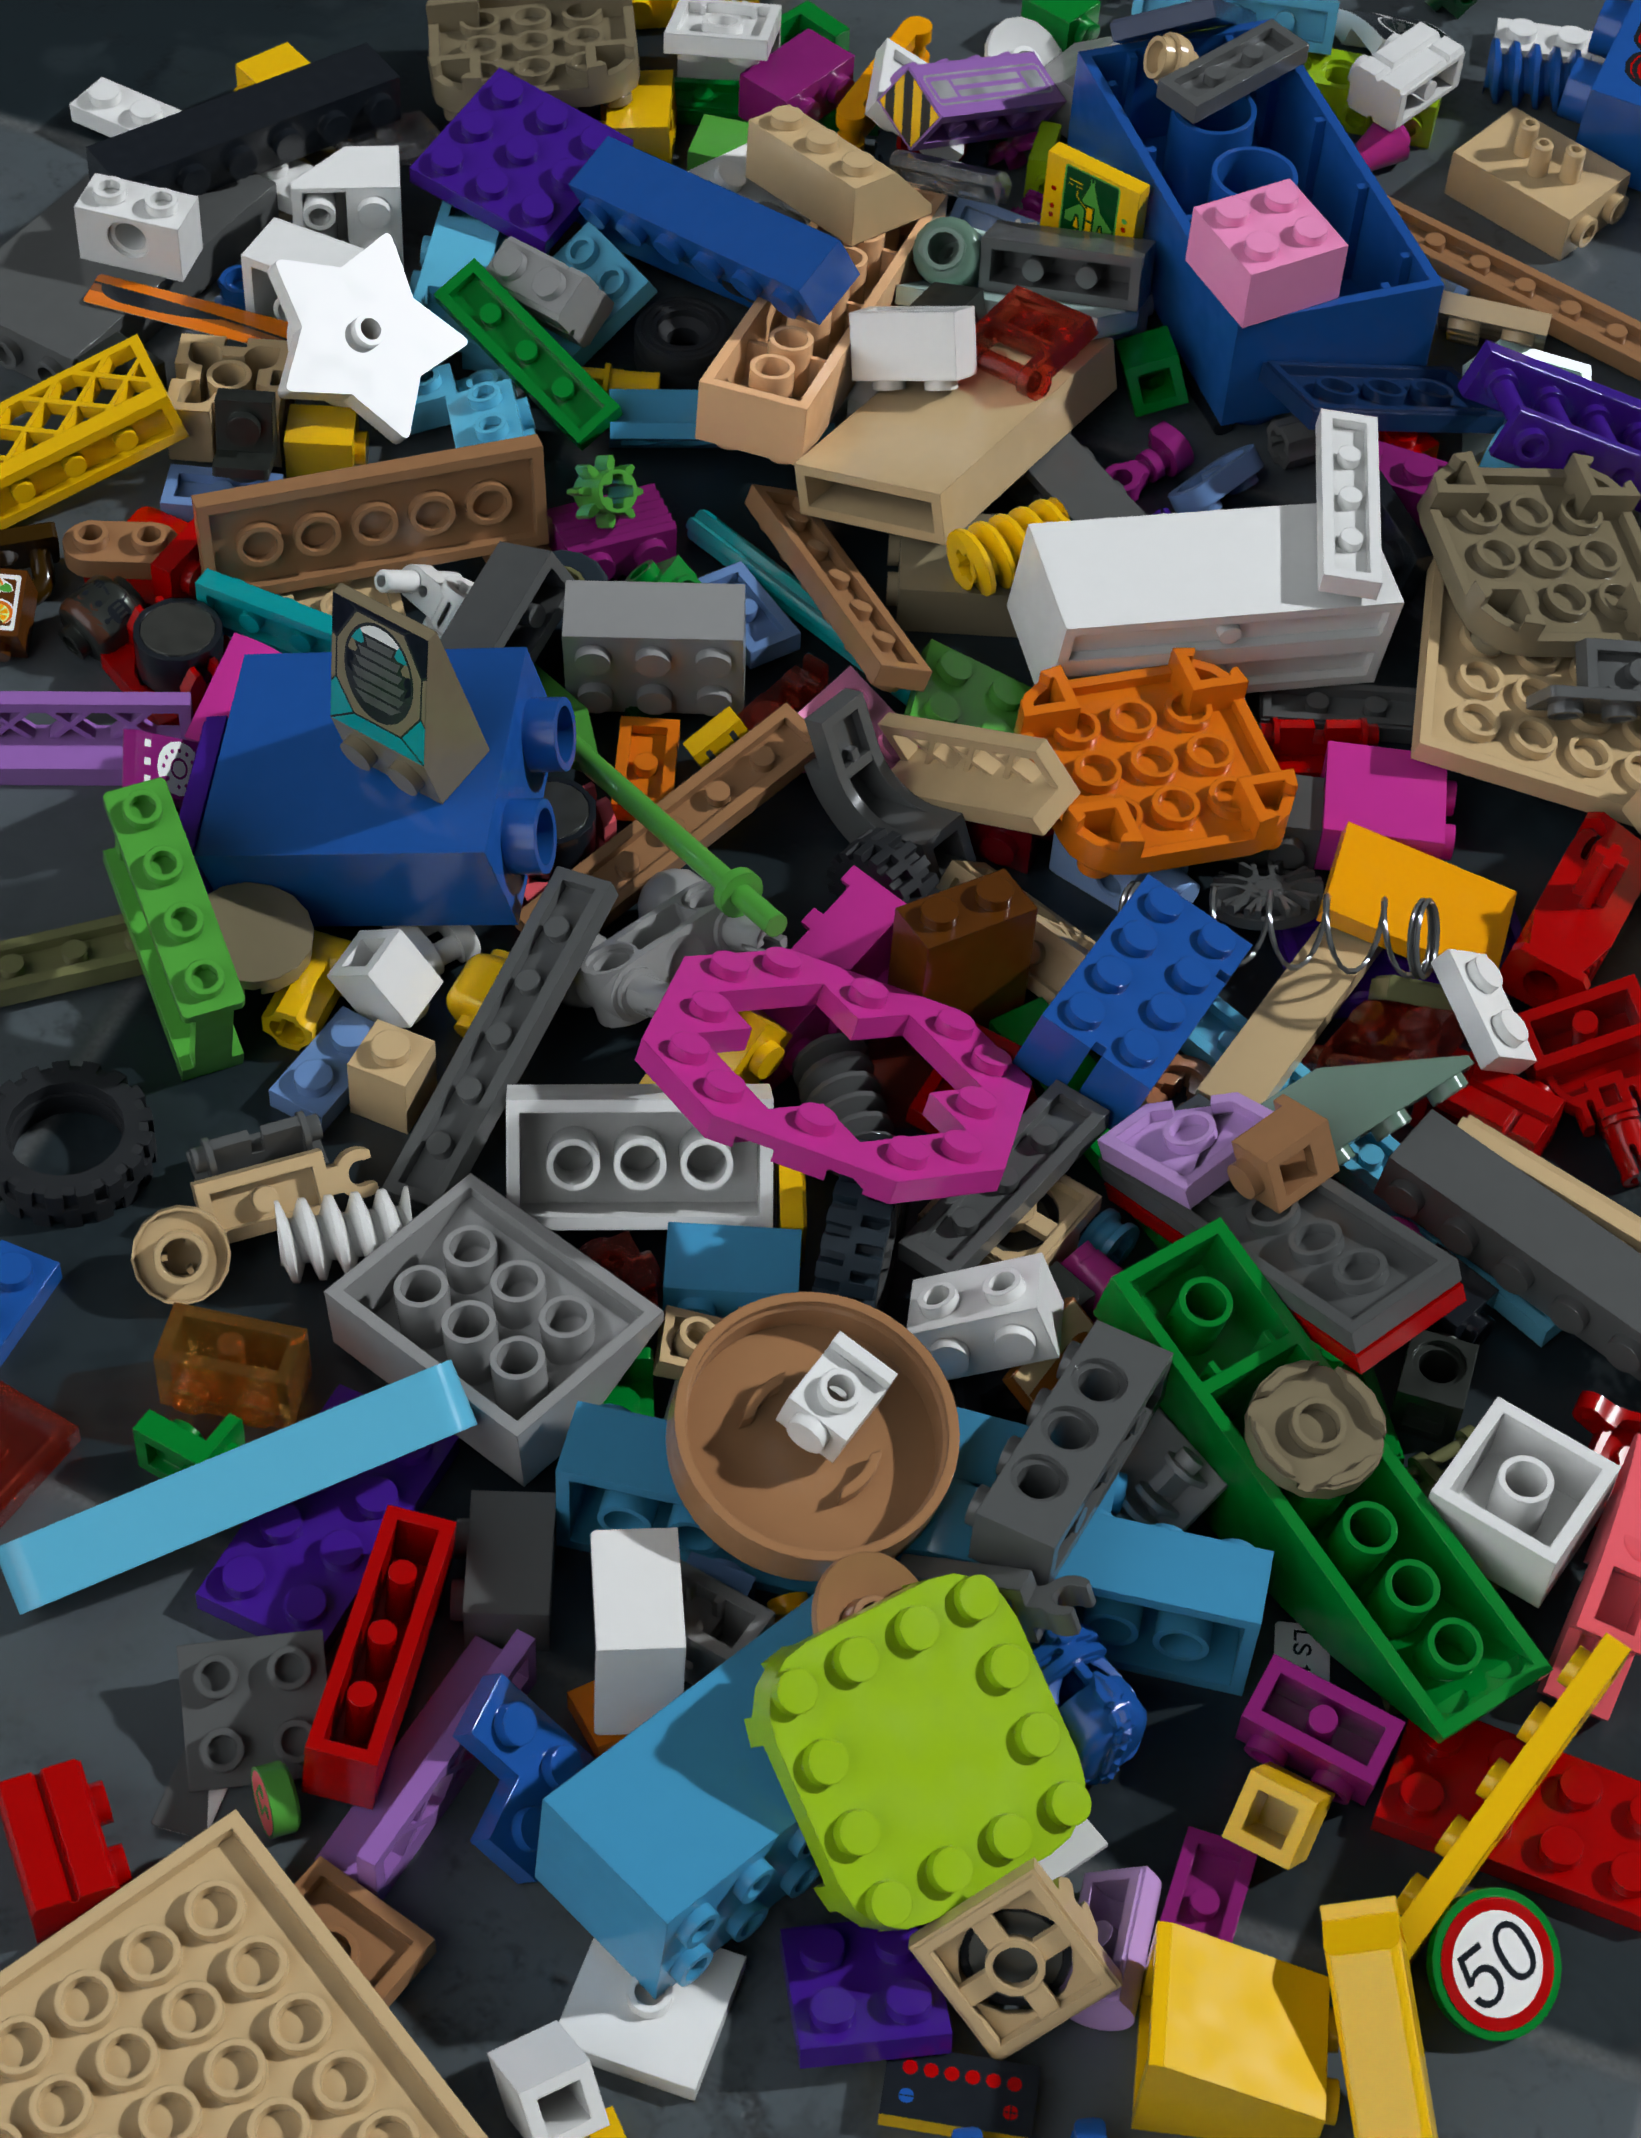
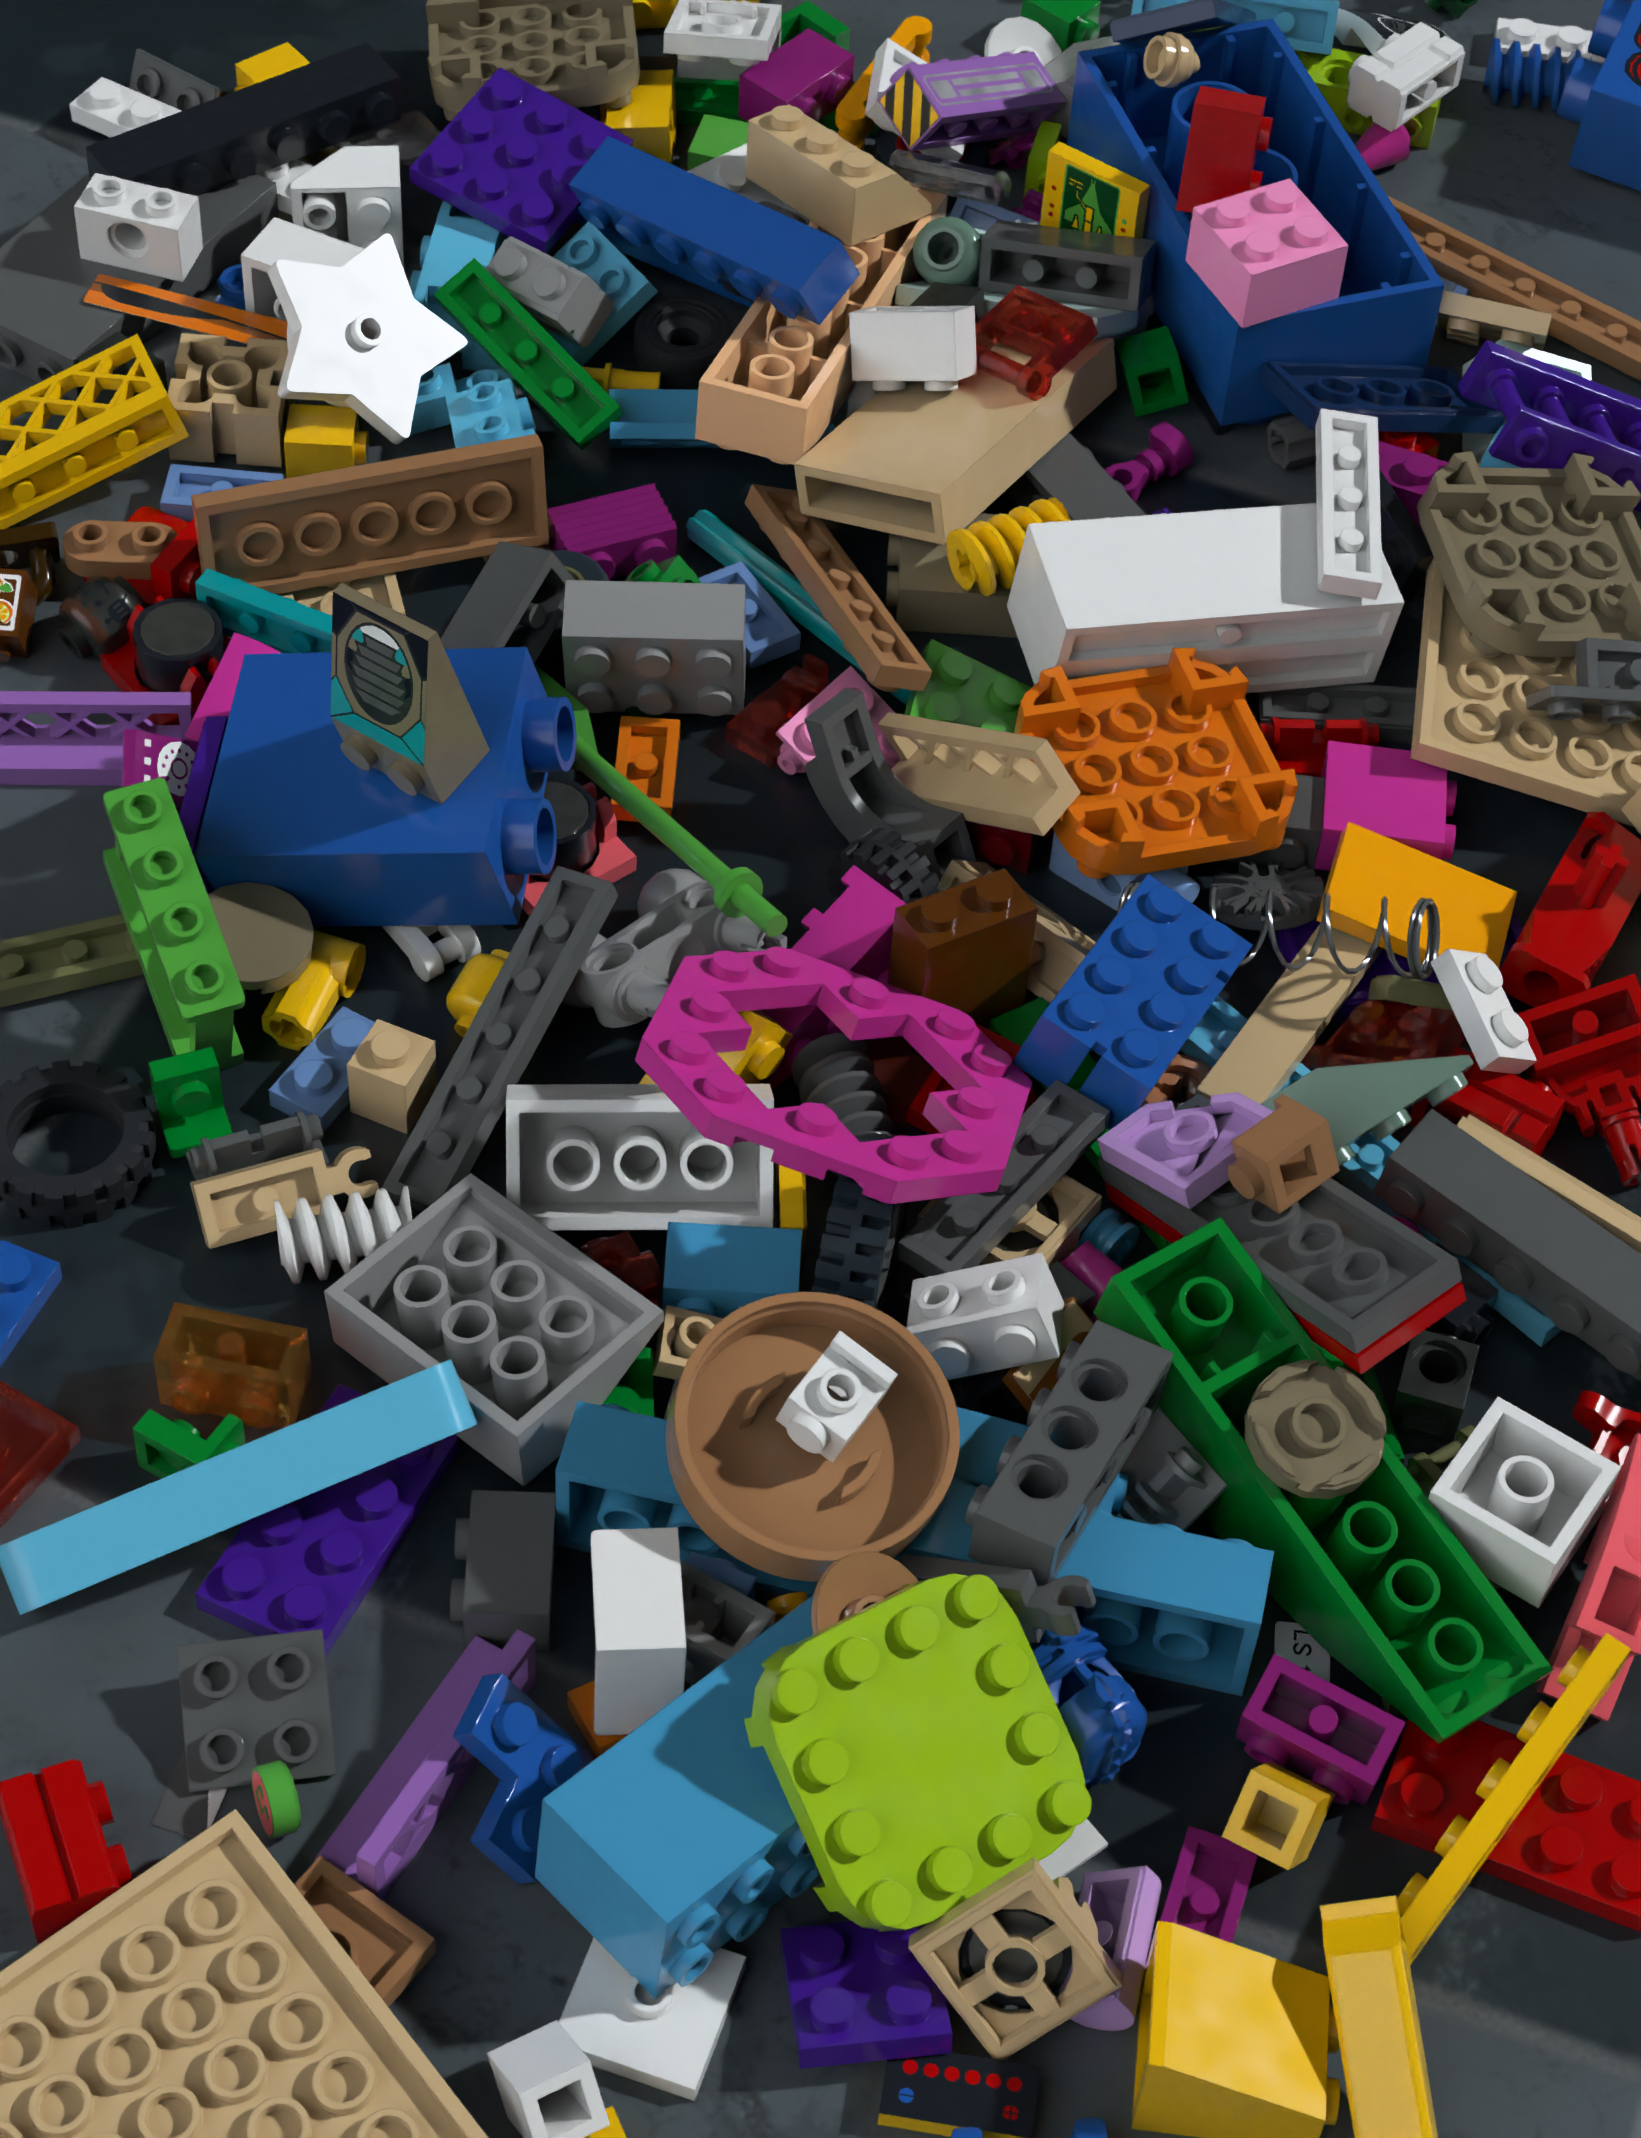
tan plate [131,1205,231,1306] -> none
pearl dark grey bracket [212,388,277,483] -> none
red brick [302,1504,457,1810] -> none
white brick [327,929,444,1028] -> none
white piece [374,564,474,638] -> none
medium nougat plate [515,703,816,933] -> none
bright green gear [567,455,644,528] -> none
yellow tile [683,706,749,768] -> none
dark grey plate [1156,18,1310,124] -> none
medium blue plate [1168,444,1264,513] -> none
piece [1426,1887,1562,2041] -> none
tan piece [1444,107,1631,261] -> none
none -> dark grey hinge [129,49,228,111]
none -> green bracket [148,1047,233,1158]
none -> red brick [1176,86,1273,213]

